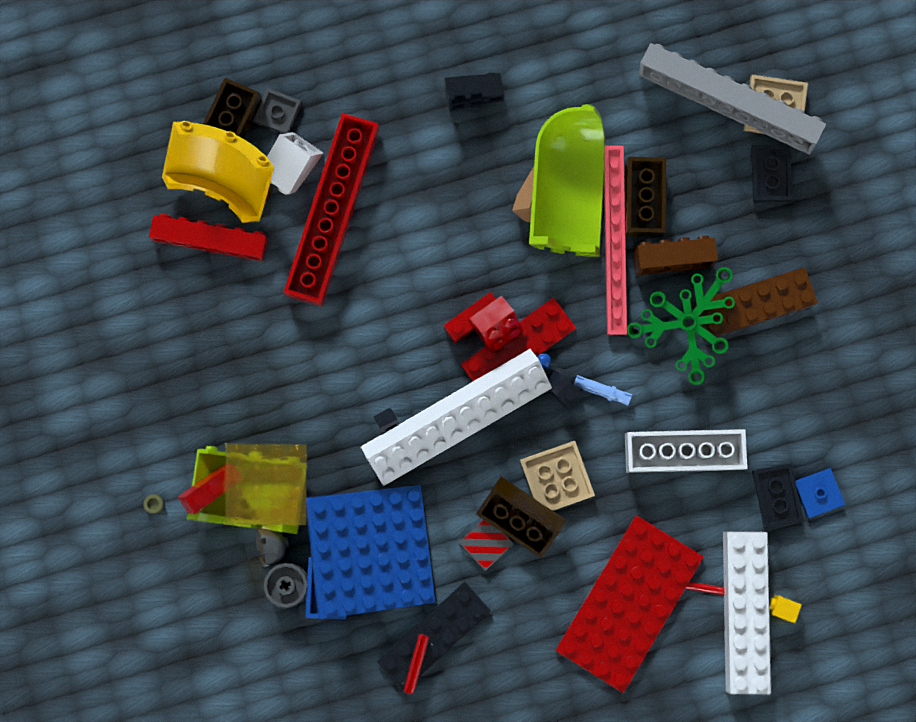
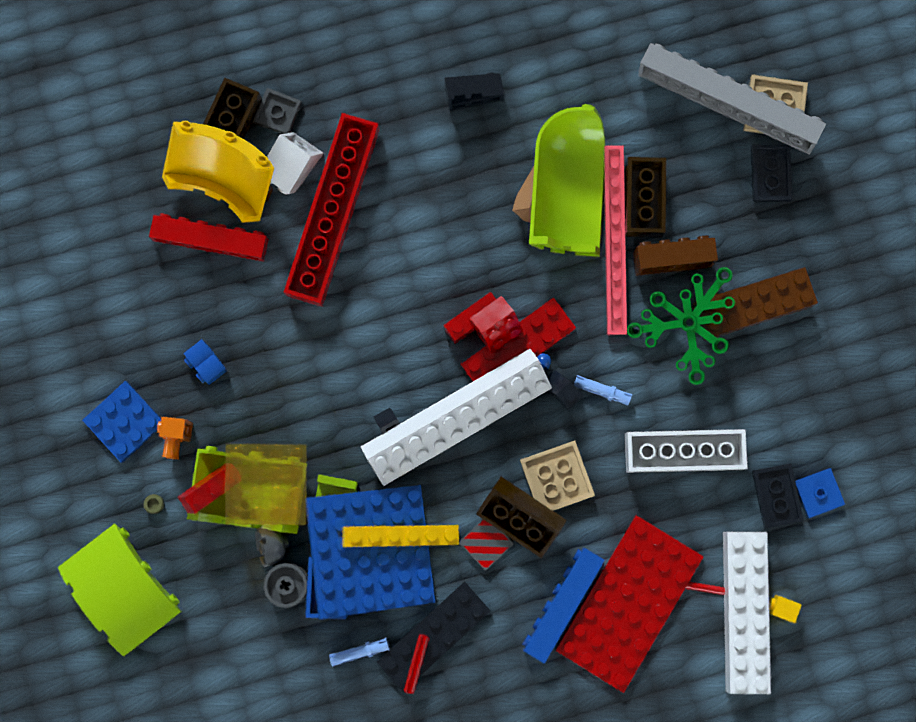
none -> lime panel [58,524,181,656]
none -> blue plate [82,381,161,463]
none -> orange brick [157,417,193,460]
none -> blue brick [184,339,228,385]
none -> lime panel [316,474,358,497]
none -> light blue pin [329,638,390,667]
none -> yellow plate [342,525,459,547]
none -> blue brick [522,548,605,663]

